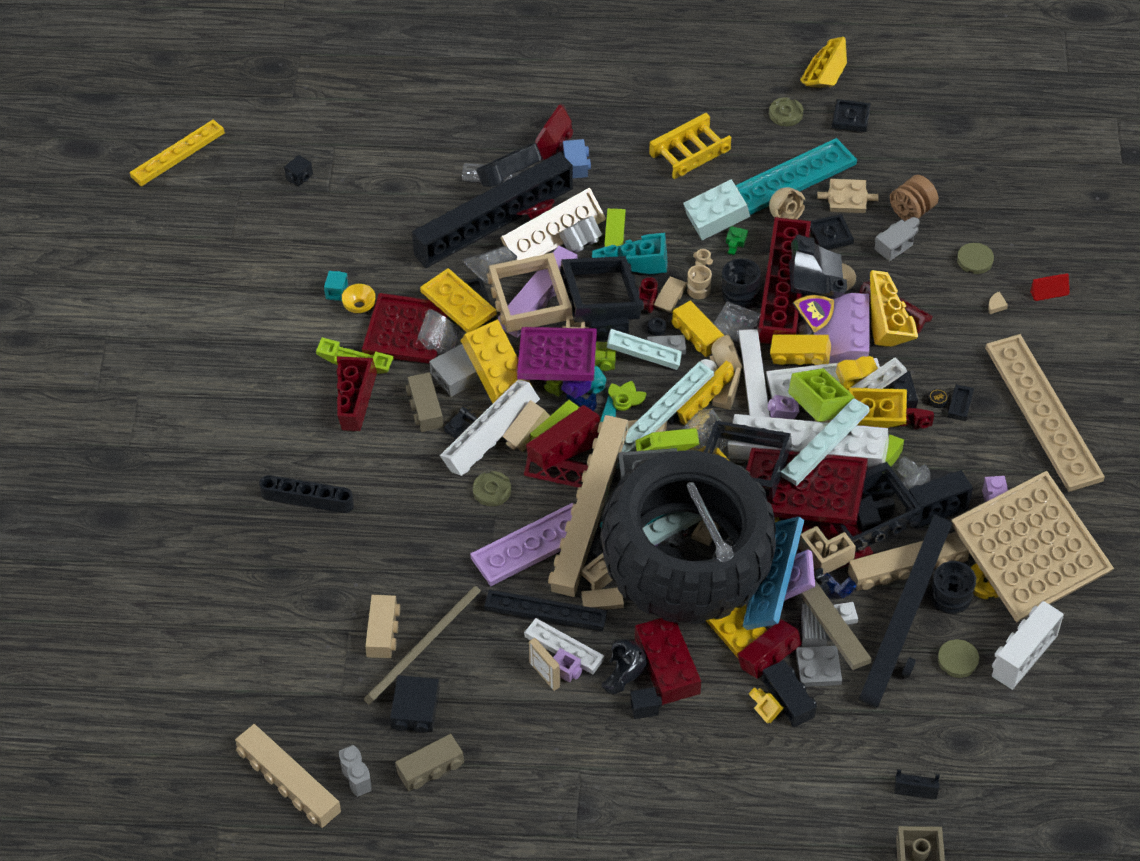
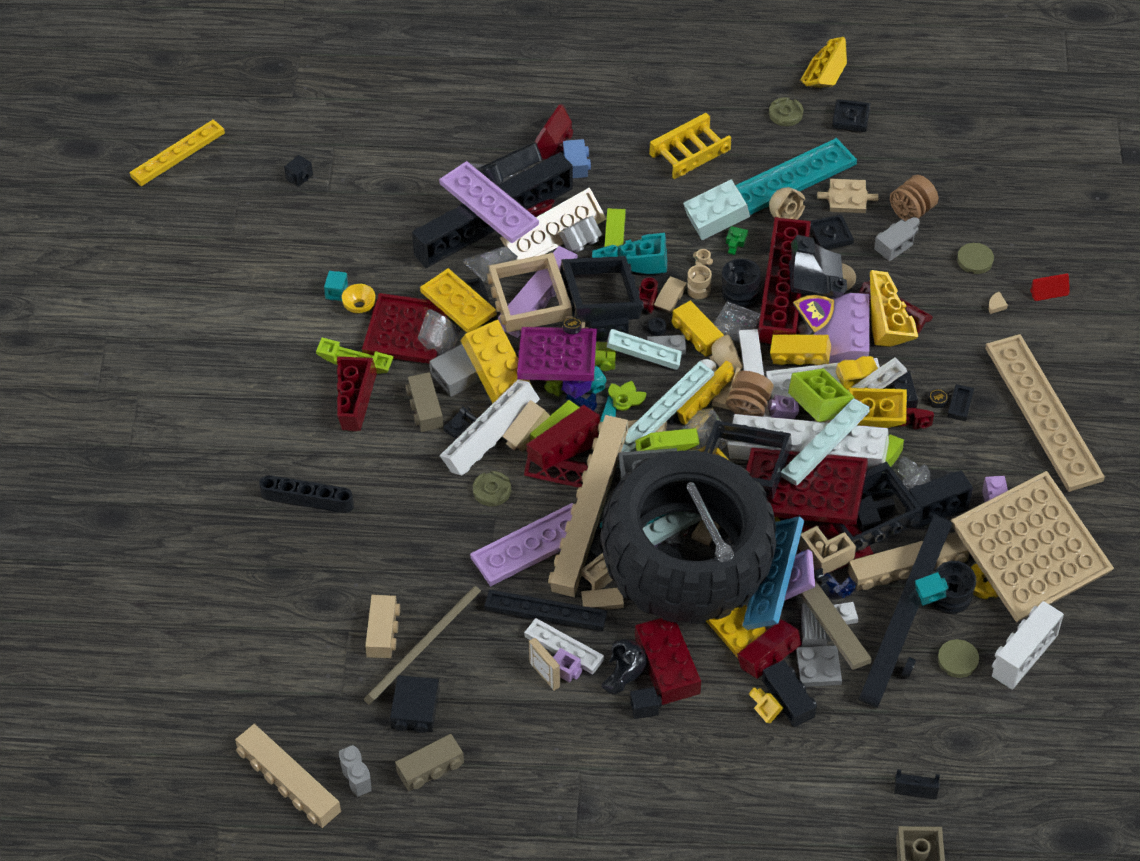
none -> lavender plate [439,161,539,244]
none -> black tile [563,318,582,334]
none -> medium nougat wheel [726,371,774,417]
none -> teal brick [915,572,948,605]

